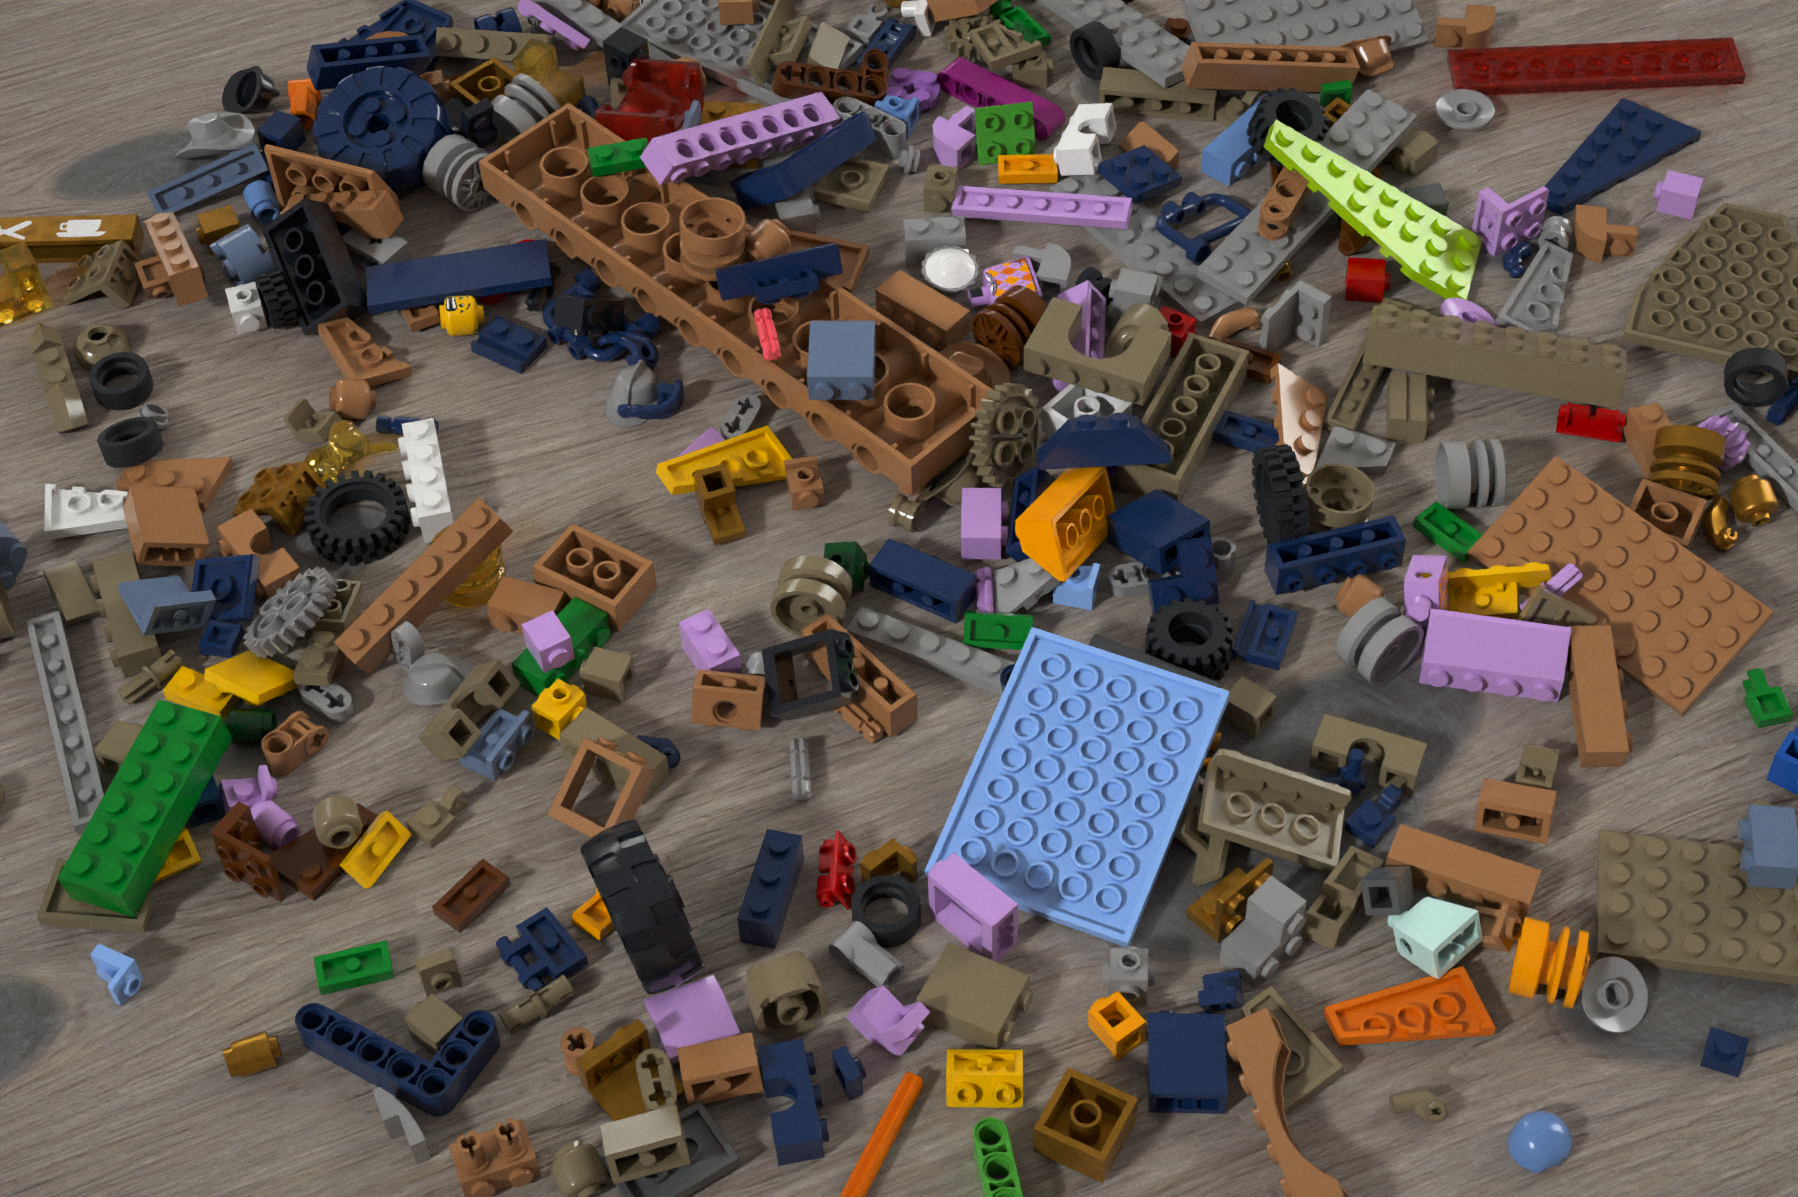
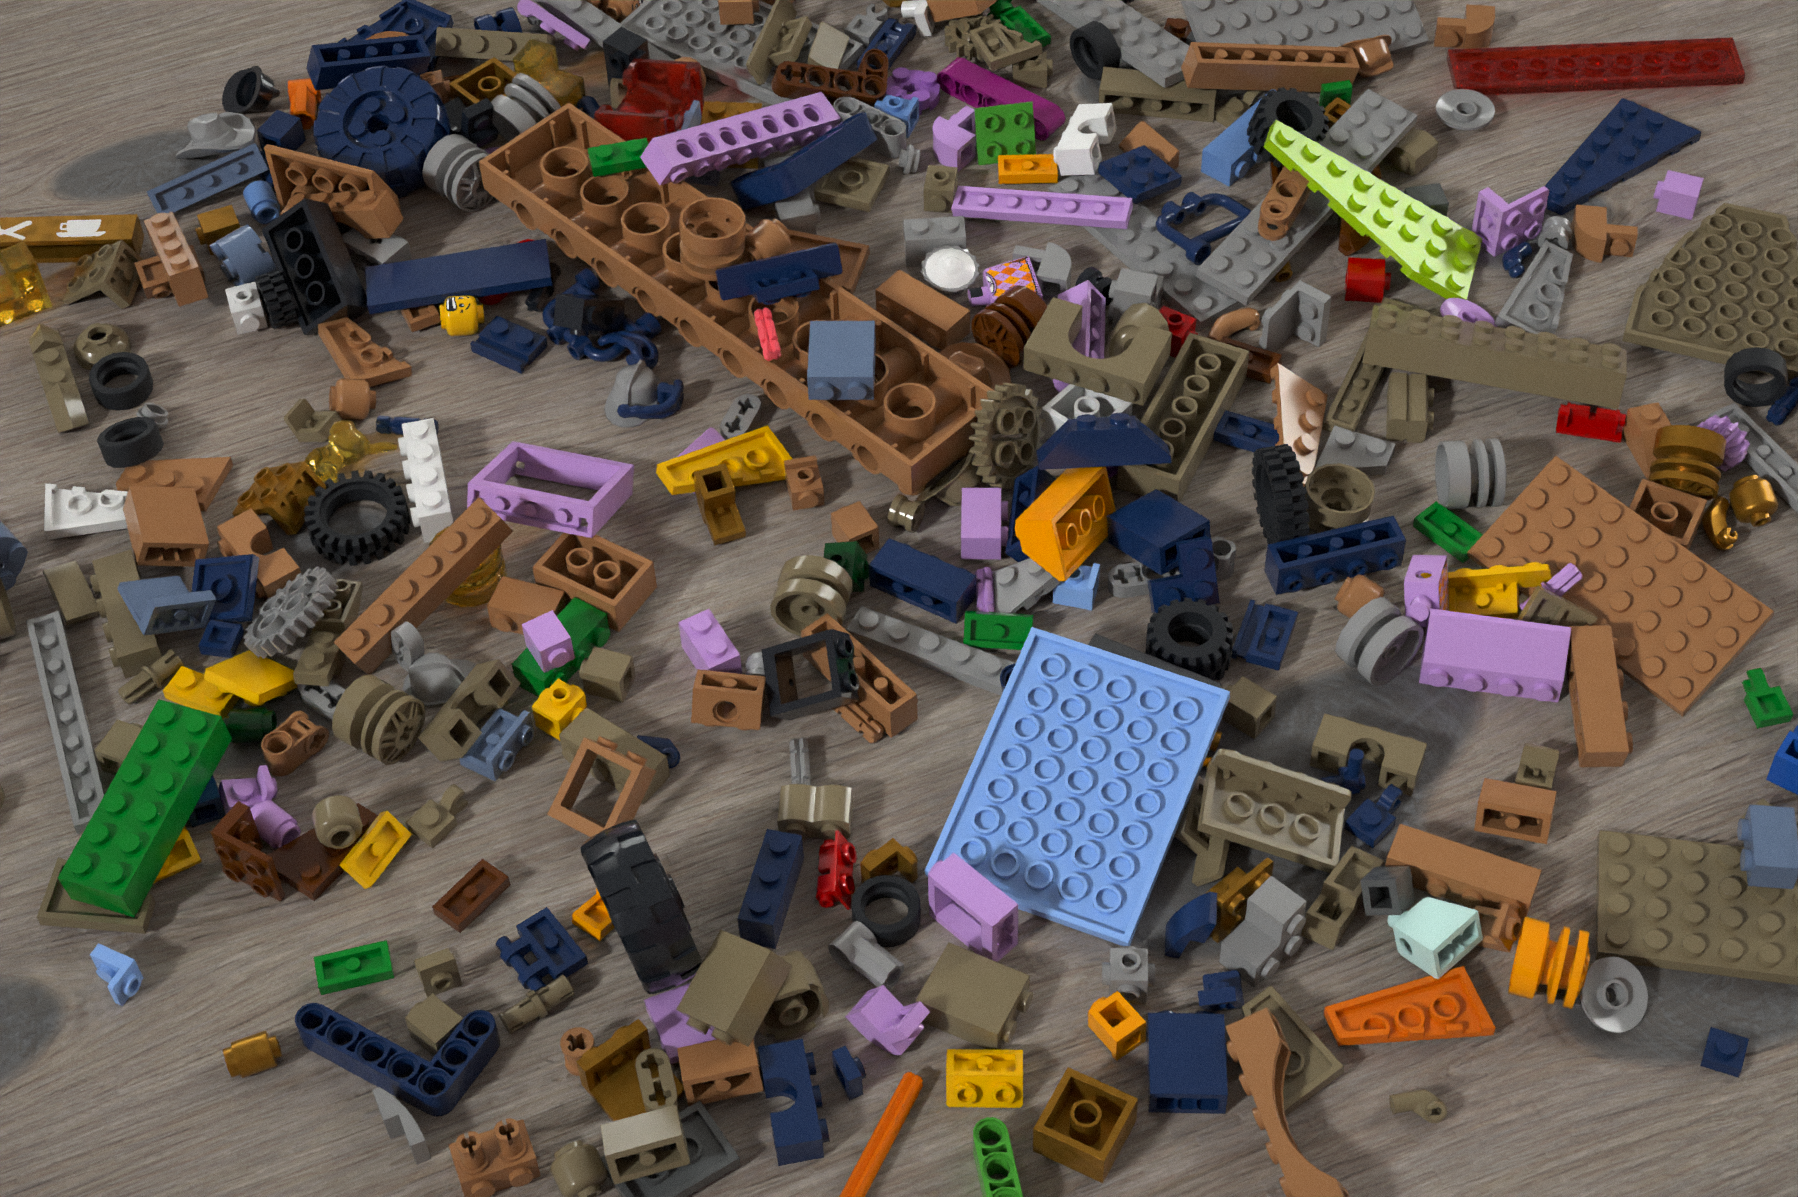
medium blue hair [1507,1111,1573,1173] -> none
none -> dark tan wheel [332,674,426,765]
none -> lavender window [467,441,634,538]
none -> dark tan brick [676,929,792,1047]
none -> dark tan brick [777,784,853,840]
none -> medium nougat brick [831,501,879,554]
none -> dark blue slope [1164,892,1217,959]

